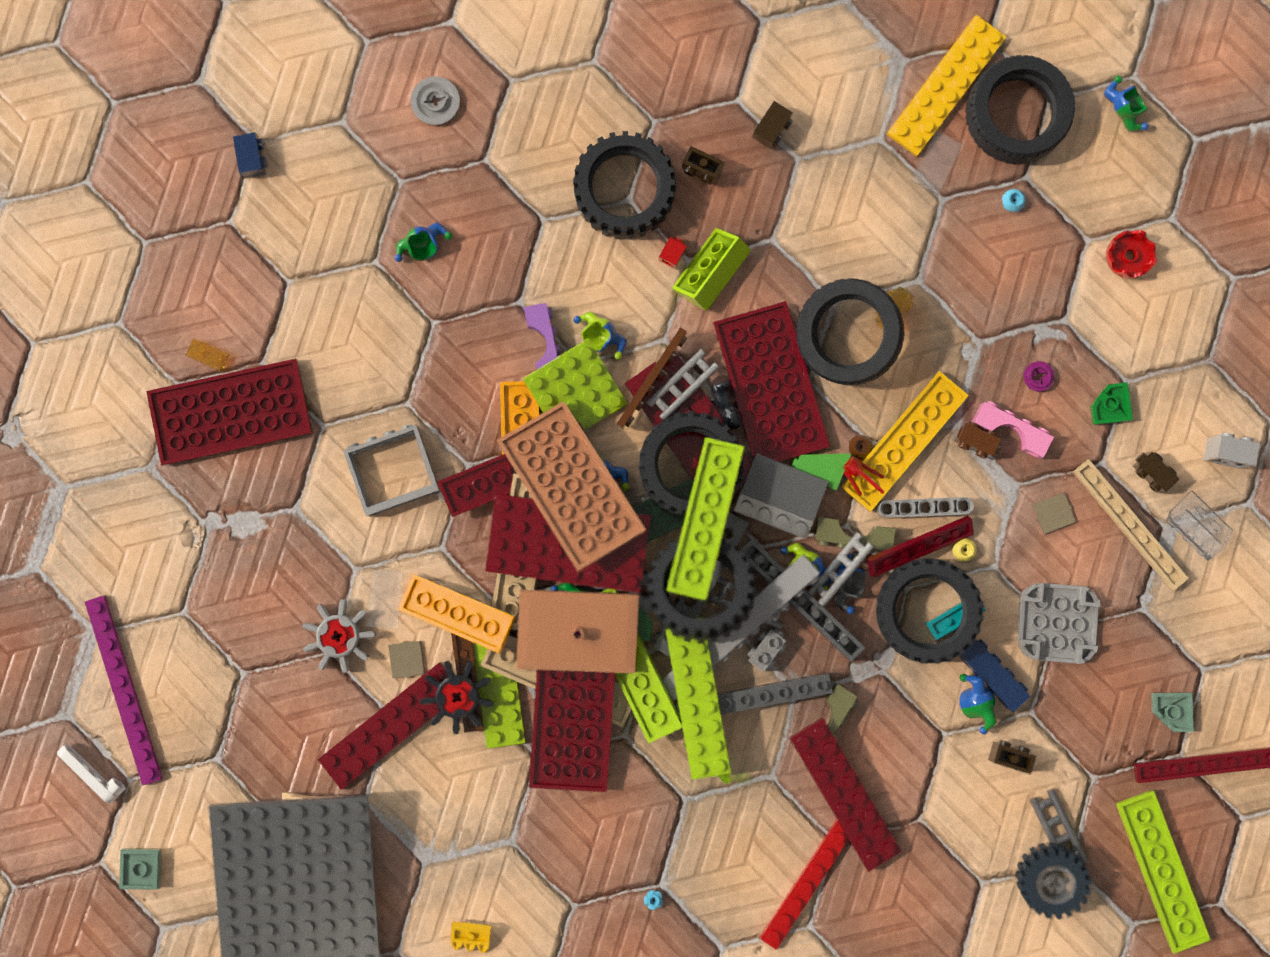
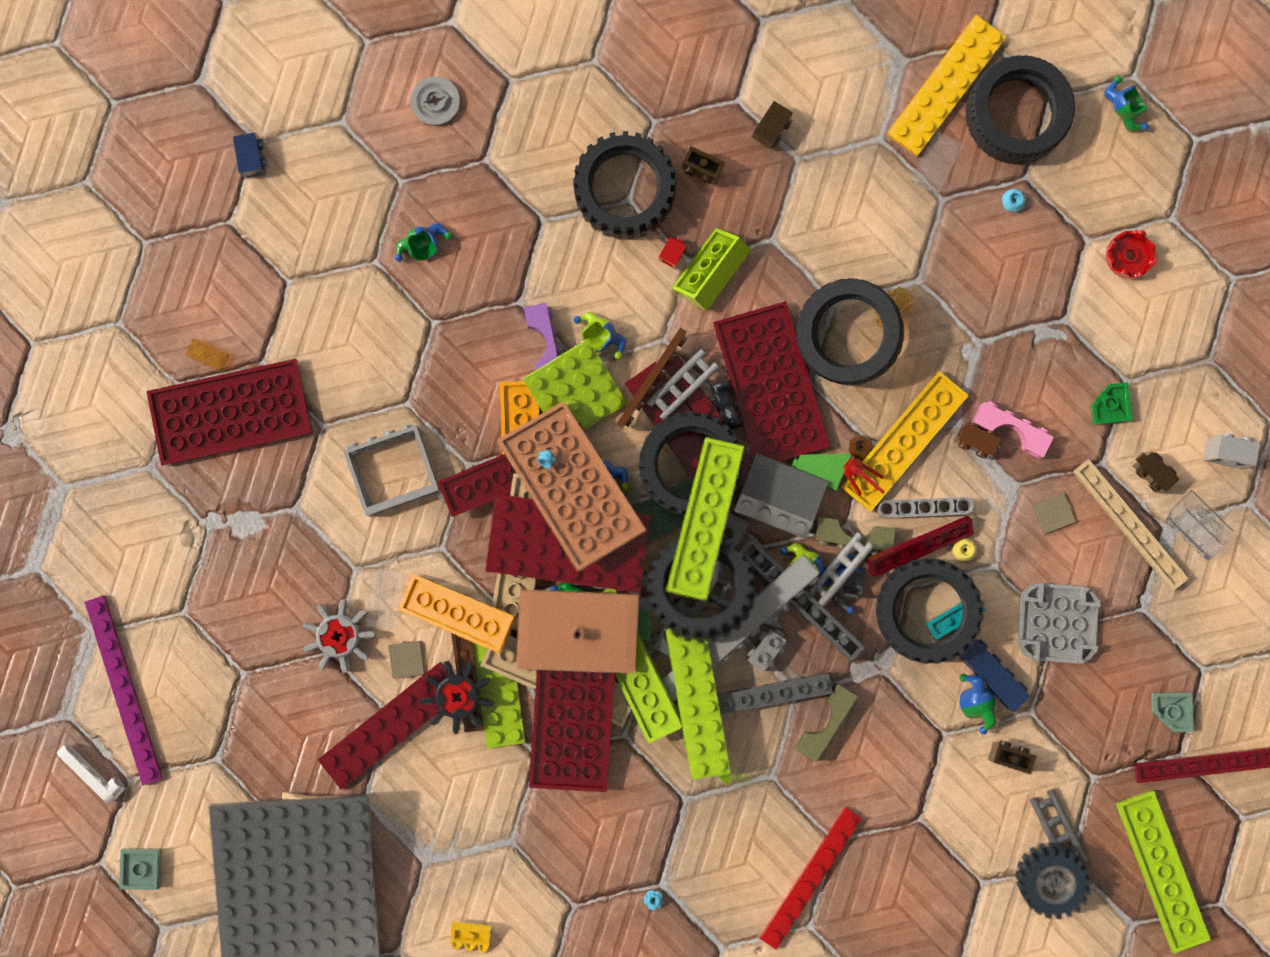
dark red plate [789,717,902,872] -> none
magenta gear [1023,361,1054,392] -> none
none -> medium azure plate [537,450,556,468]

